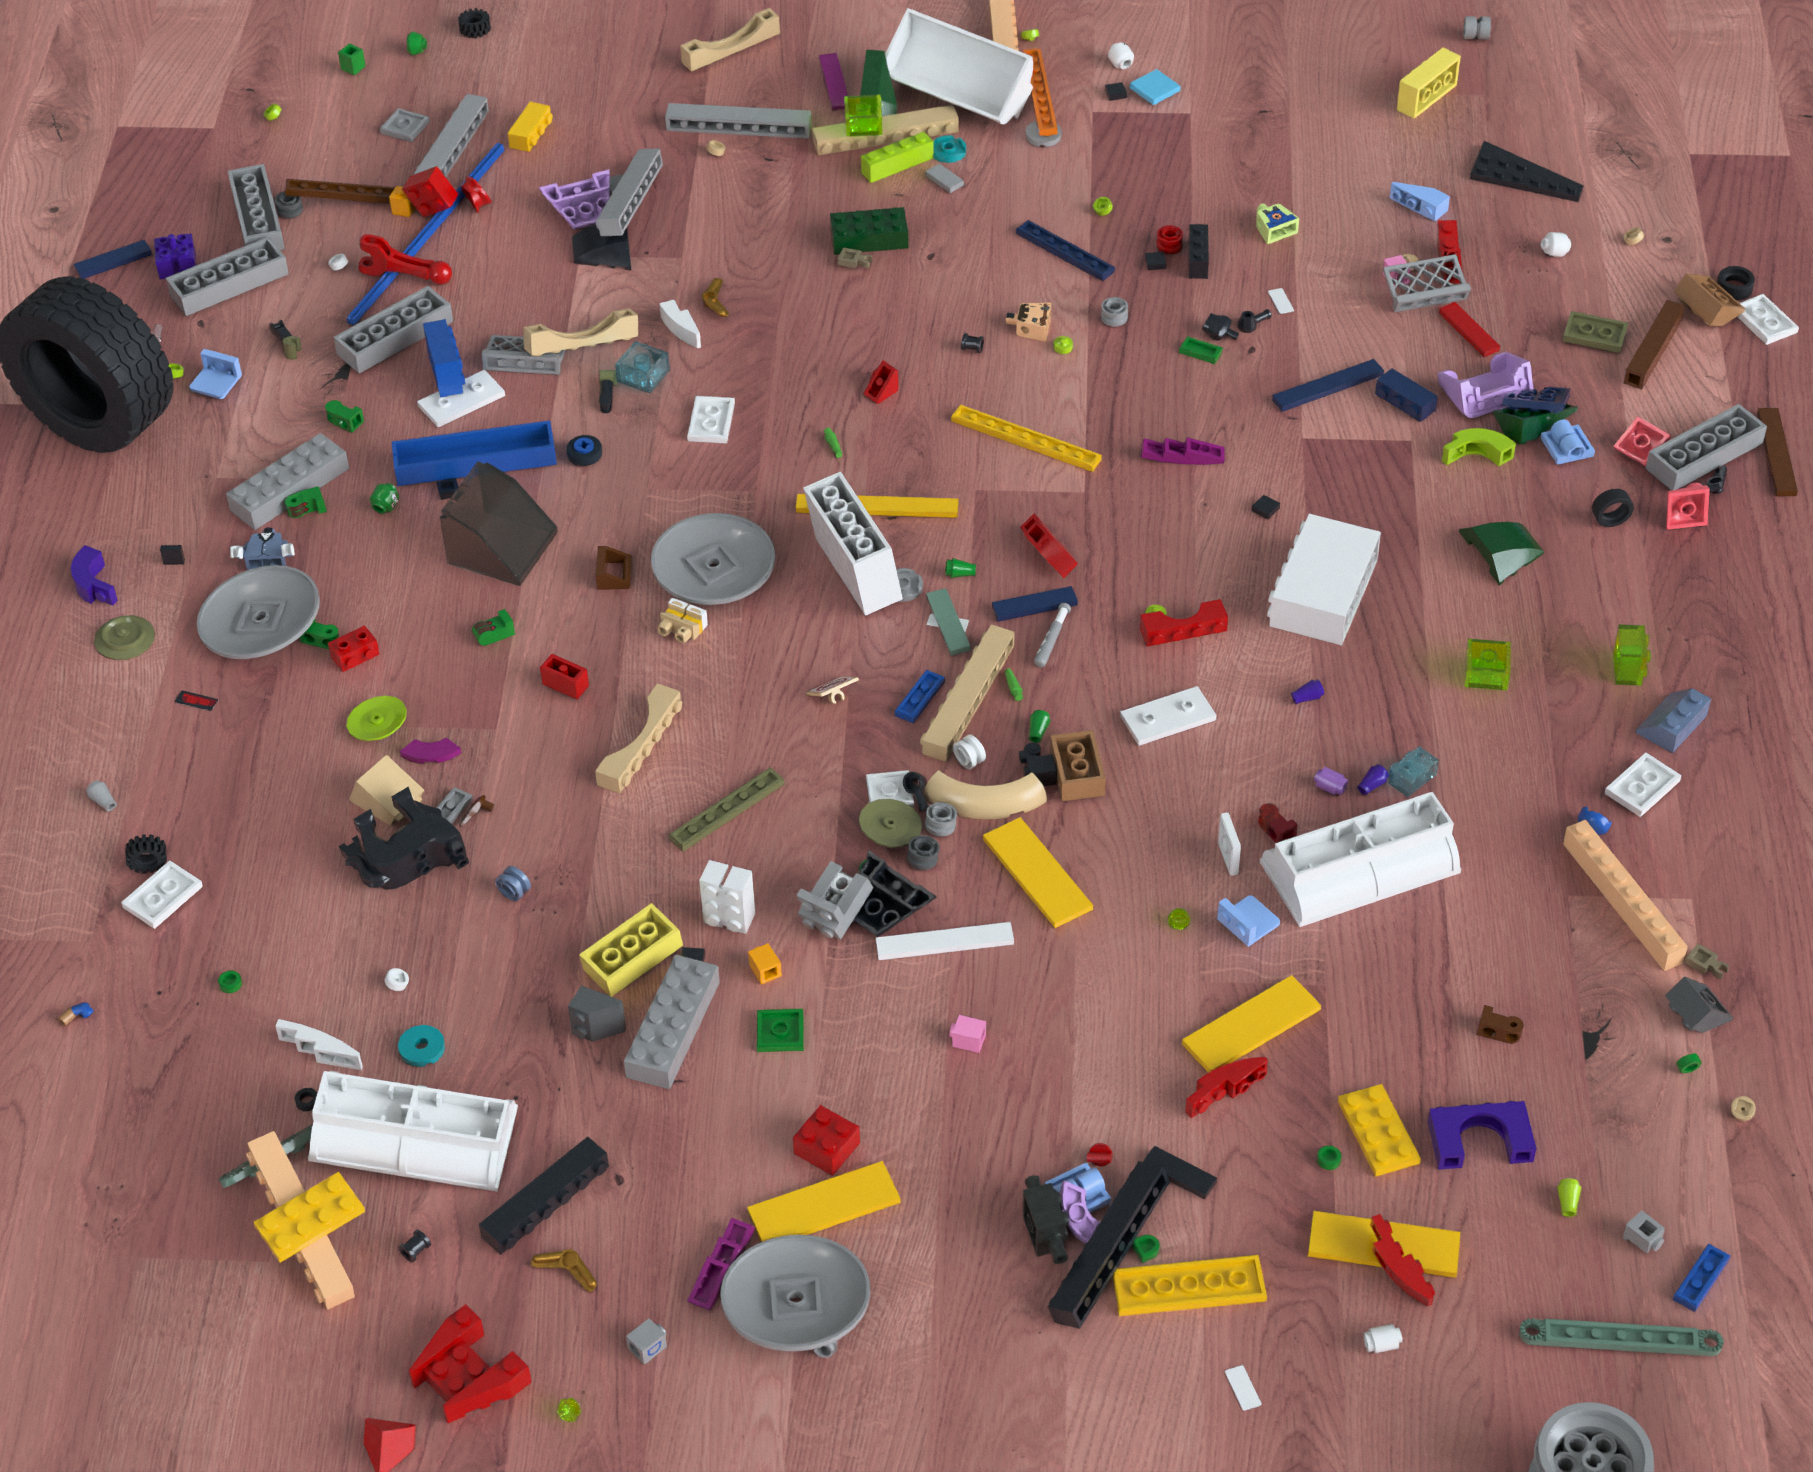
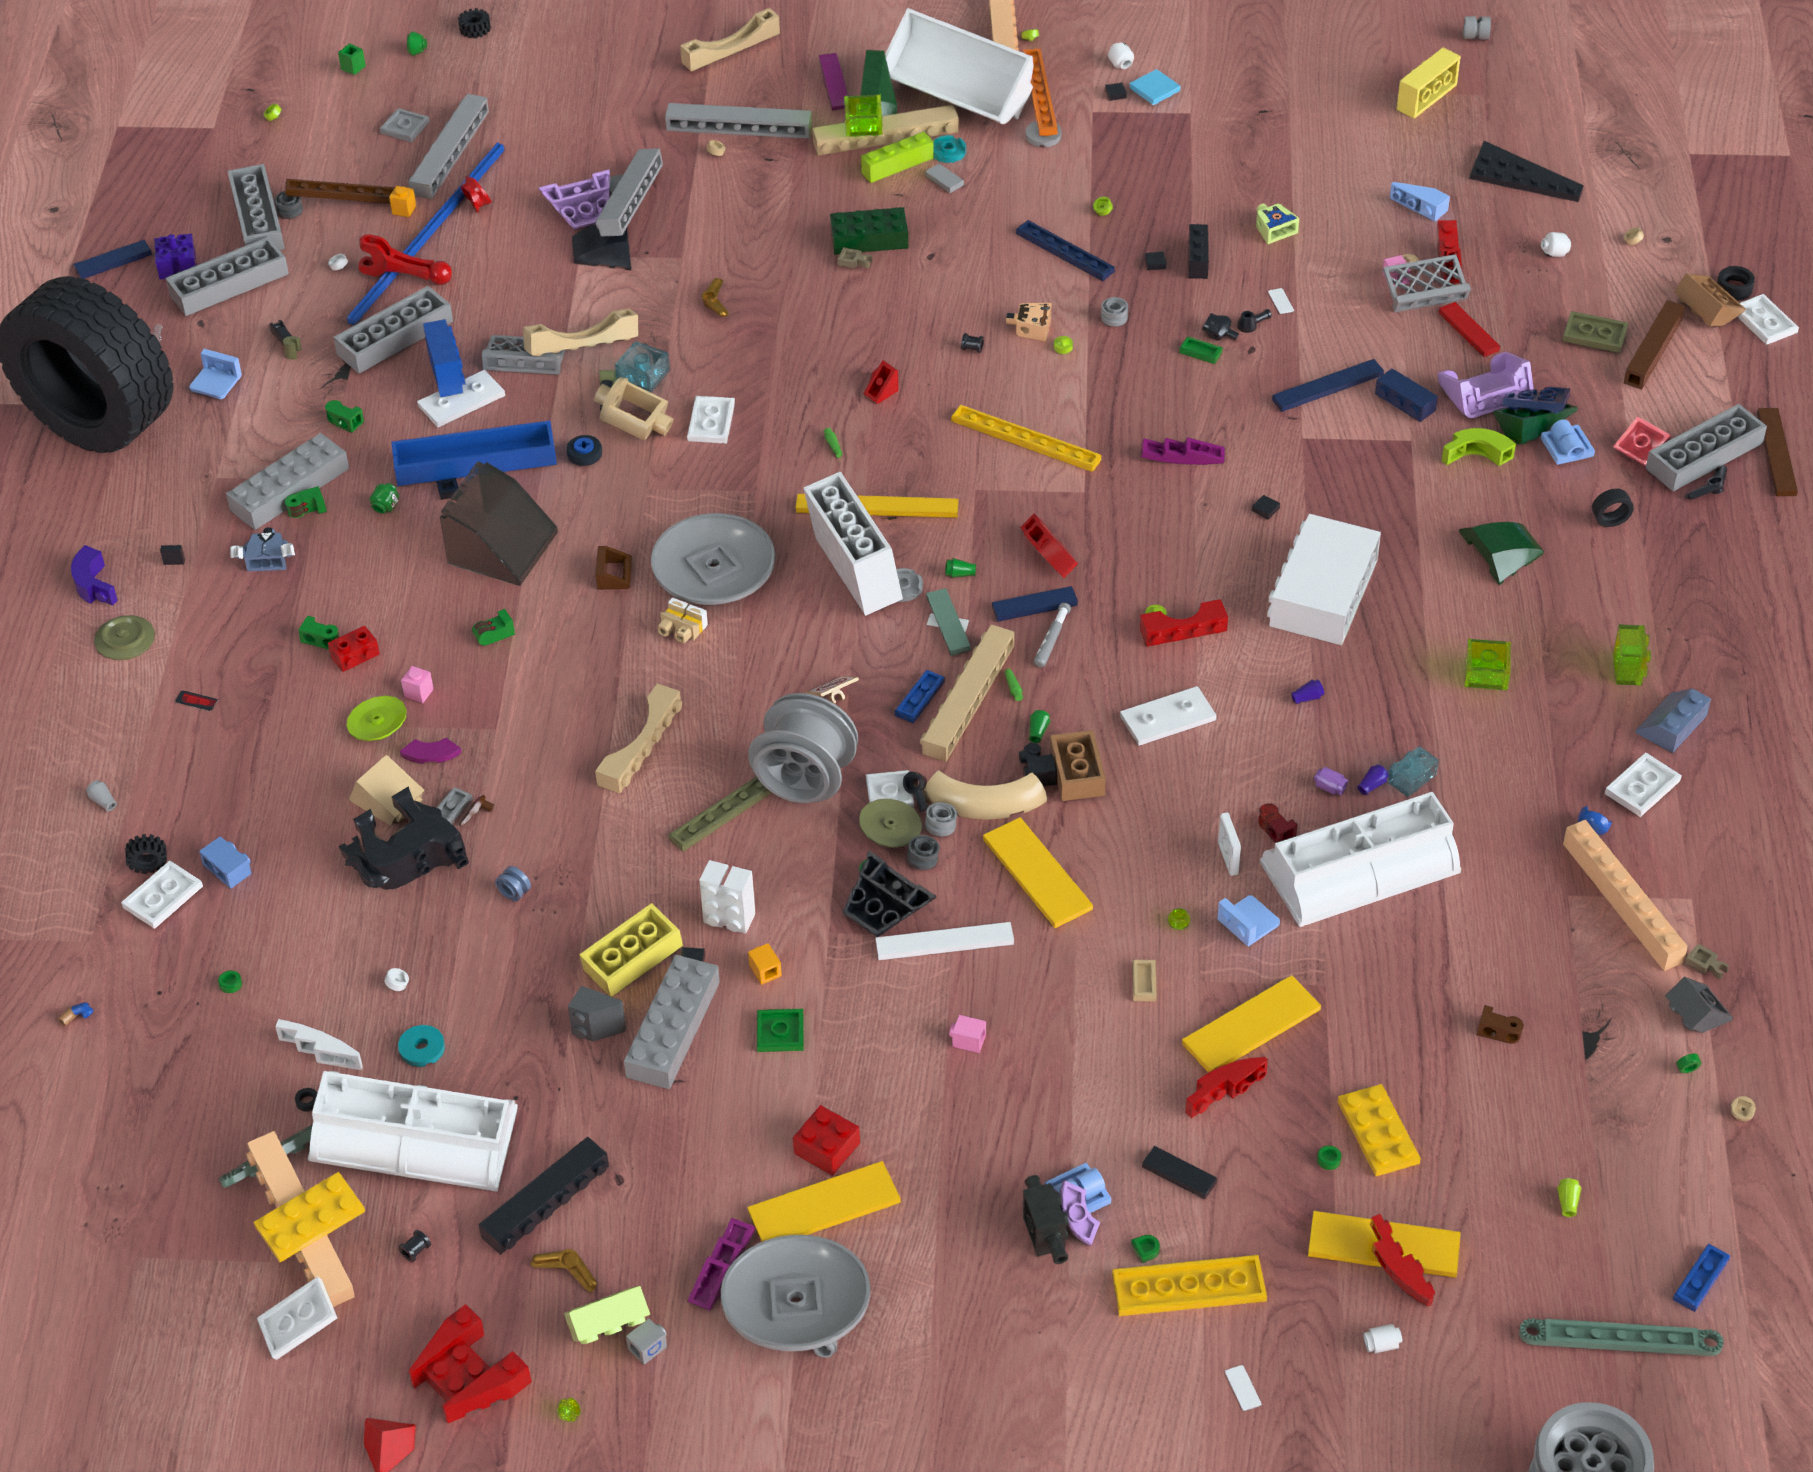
lime tile [168,363,184,378] -> none
light grey dish [197,565,320,659] -> none
red brick [402,166,459,218] -> none
yellow brick [507,101,552,152] -> none
red brick [540,654,589,700] -> none
white slope [659,300,701,348] -> none
light grey brick [796,861,873,940] -> none
white wheel [953,735,986,770] -> none
black brick [1048,1161,1170,1329] -> none
red plate [1087,1143,1113,1166] -> none
red wheel [1156,225,1183,254] -> none
dark purple arch [1427,1101,1537,1170] -> none
light grey brick [1623,1210,1665,1253] -> none
coral slope [1666,483,1709,530] -> none
none -> medium blue brick [199,836,252,889]
none -> white tile [257,1277,337,1360]
none -> bright pink brick [401,666,433,704]
none -> yellowish green brick [564,1286,650,1344]
none -> tan piece [594,377,673,441]
none -> light grey wheel [748,693,858,803]
none -> tan tile [1132,960,1157,1001]

